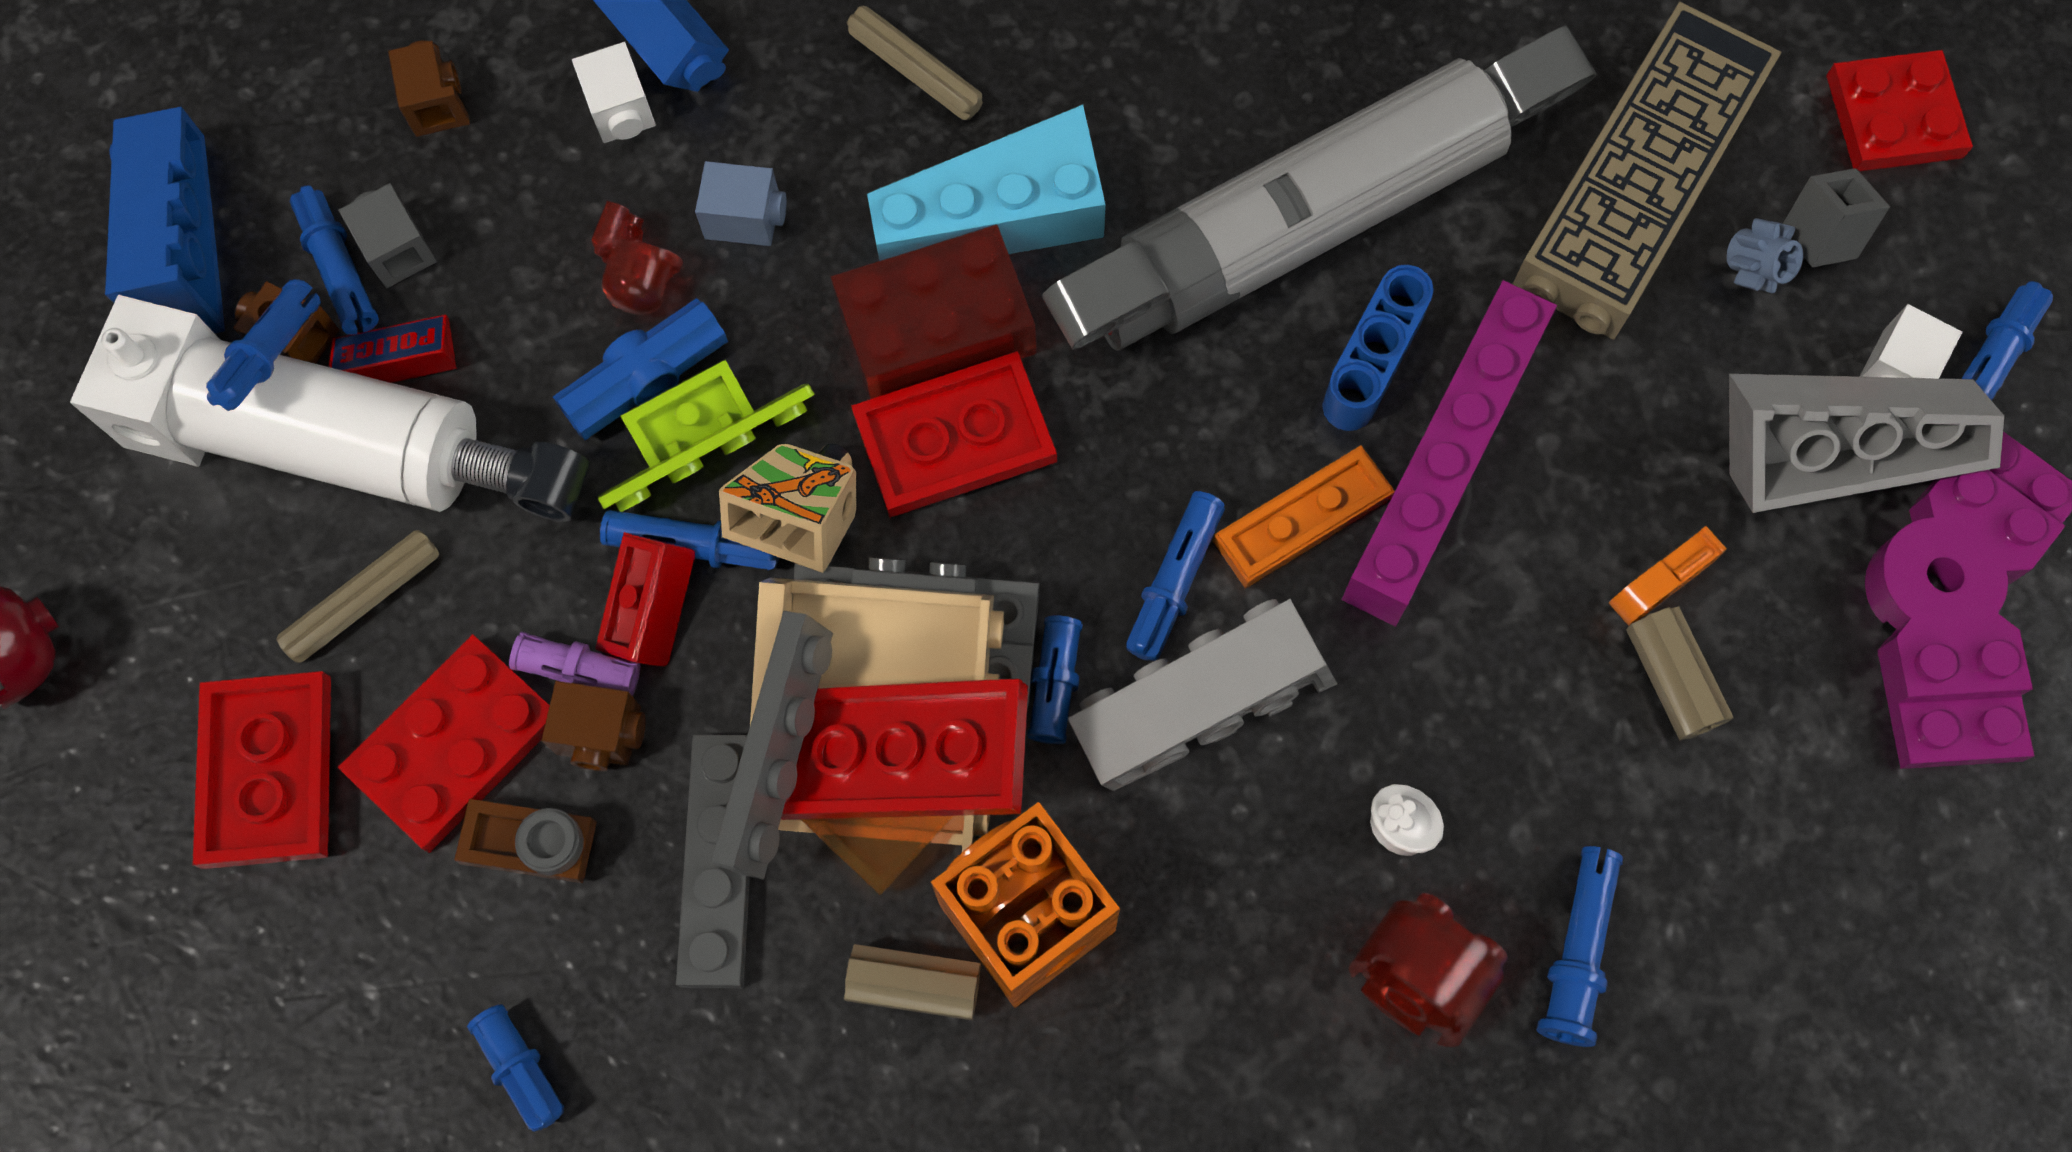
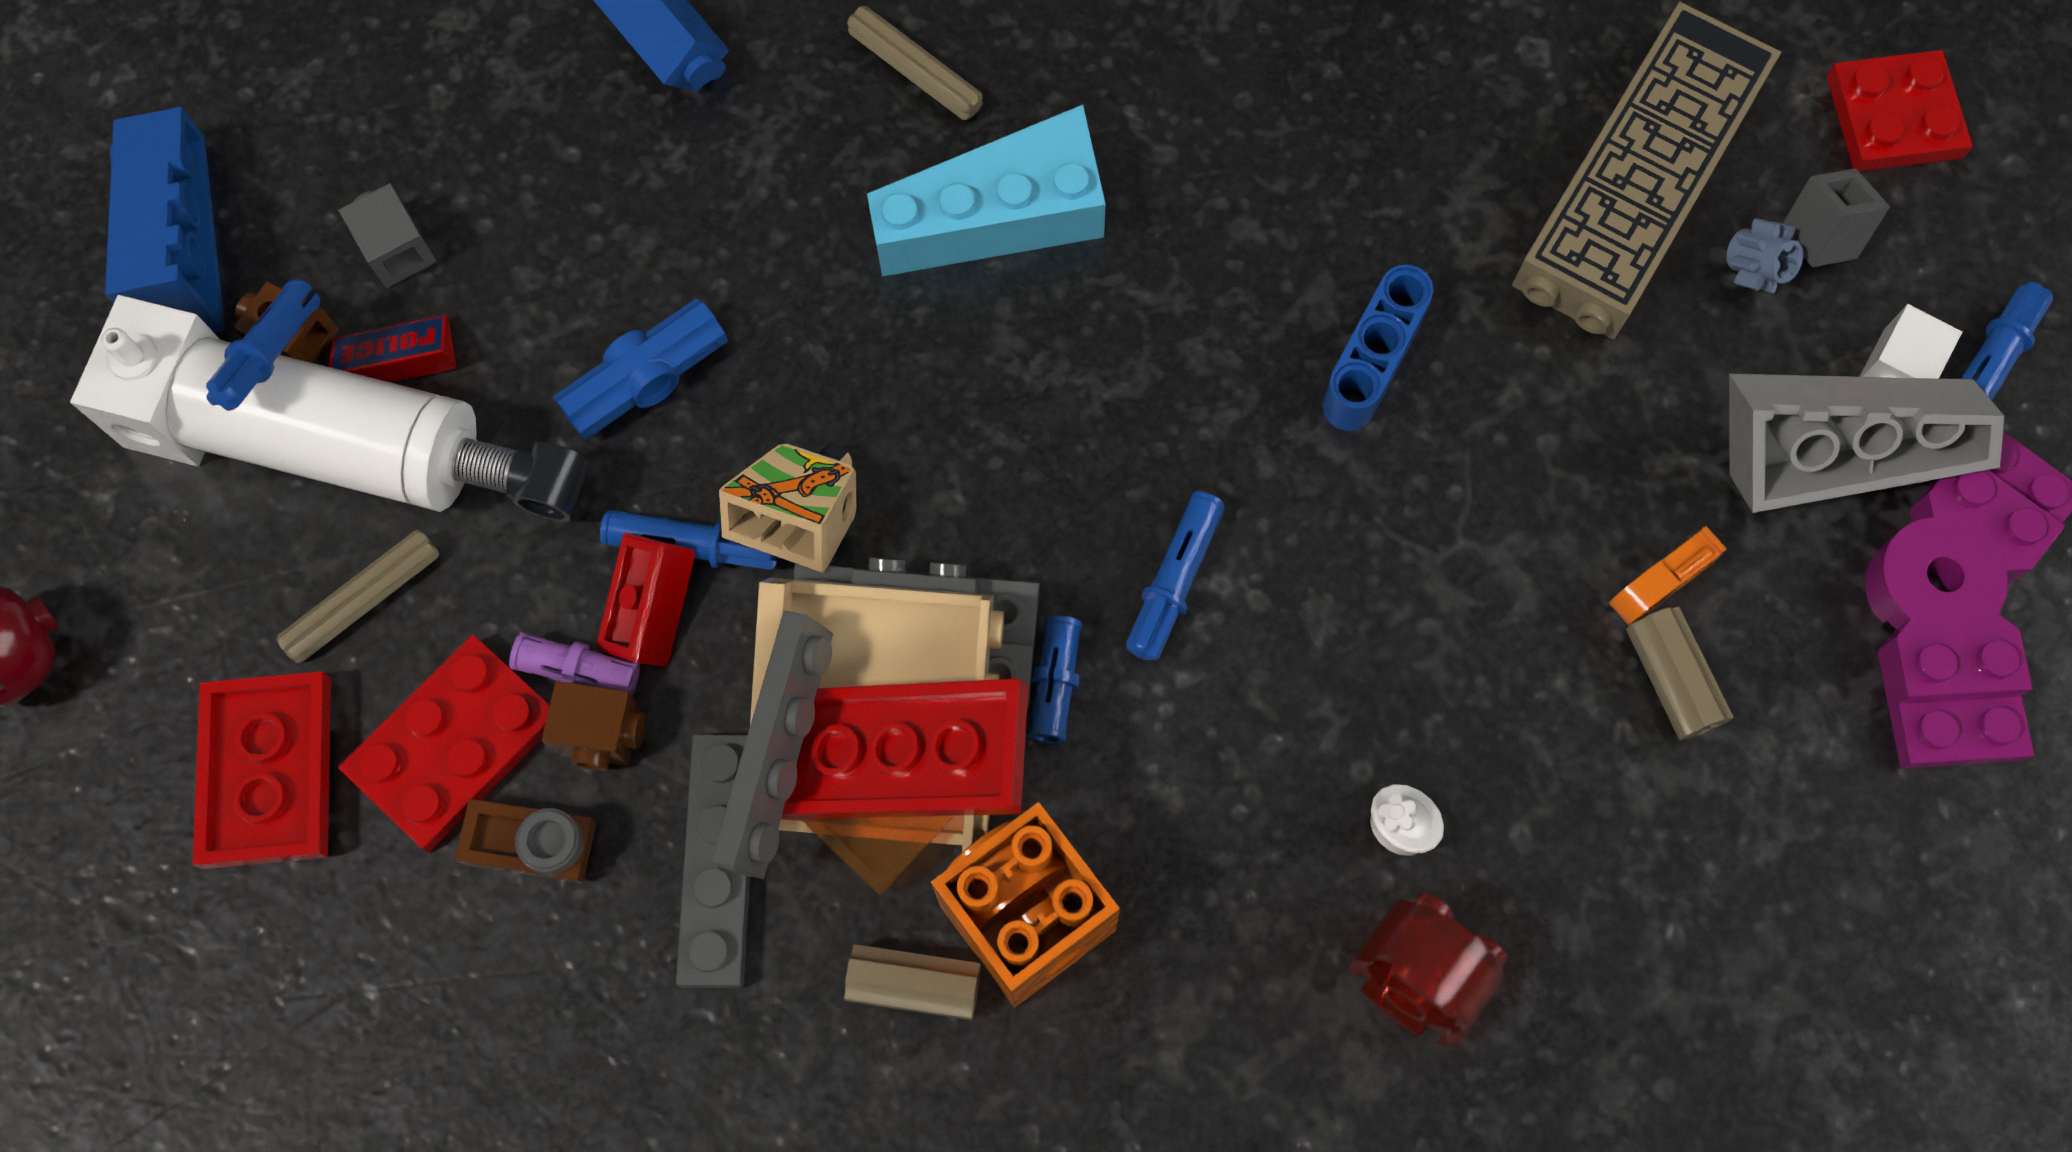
blue axle [290,185,379,335] -> none
reddish brown brick [388,41,470,137] -> none
blue axle [467,1004,564,1132] -> none
white brick [572,42,656,143] -> none
clear red piece [592,201,683,315] -> none
lime bracket [597,360,815,512] -> none
sand blue brick [695,161,787,246] -> none
clear red brick [831,224,1036,399] -> none
red plate [851,351,1057,518] -> none
piece [1042,26,1597,351] -> none
light grey wedge [1068,599,1337,791] -> none
orange tile [1212,445,1395,589] -> none
magenta brick [1341,280,1557,627] -> none
blue pin [1536,846,1624,1047] -> none

